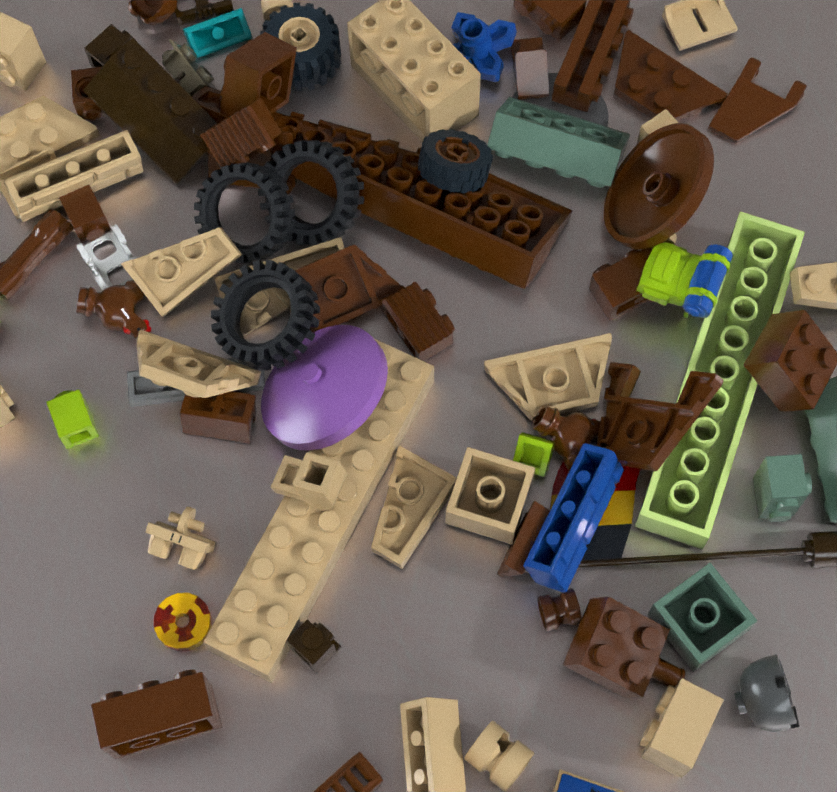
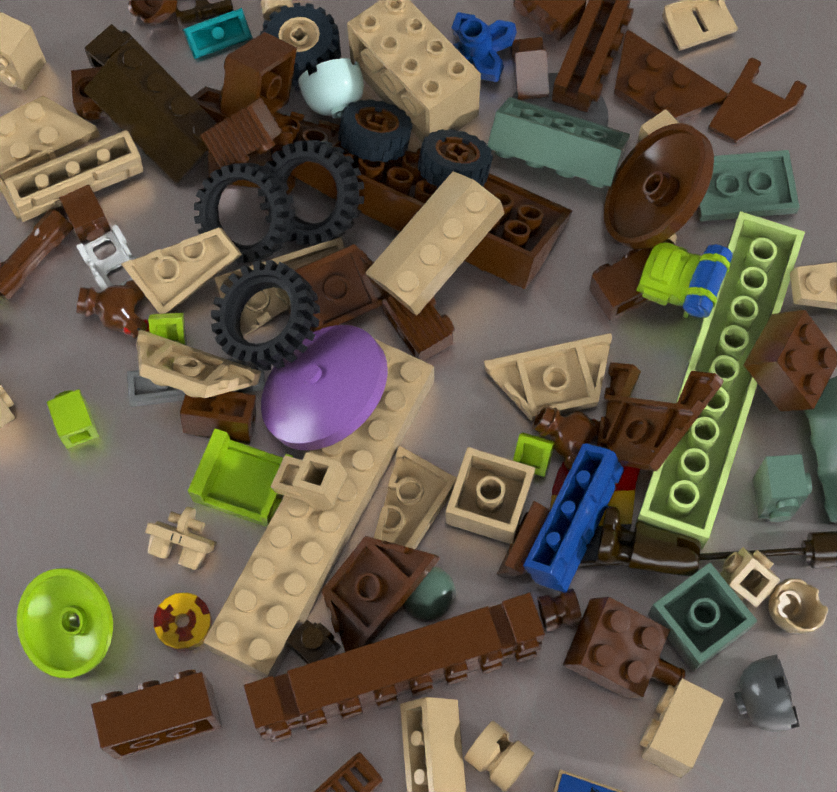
dark tan hinge [162,39,216,97] -> none
none -> lime dish [17,568,113,678]
none -> lime plate [148,313,187,345]
none -> lime panel [188,428,293,527]
none -> reddish brown brick [243,592,545,743]
none -> light aqua cylinder [298,58,364,118]
none -> reddish brown wing [321,536,440,652]
none -> black wheel [338,99,412,162]
none -> tan slope [366,171,505,316]
none -> sand green hair [403,566,456,621]
none -> dark brown piece [596,506,701,576]
none -> sand green plate [697,150,800,221]
none -> tan brick [720,547,780,608]
none -> tan hair [768,578,828,634]

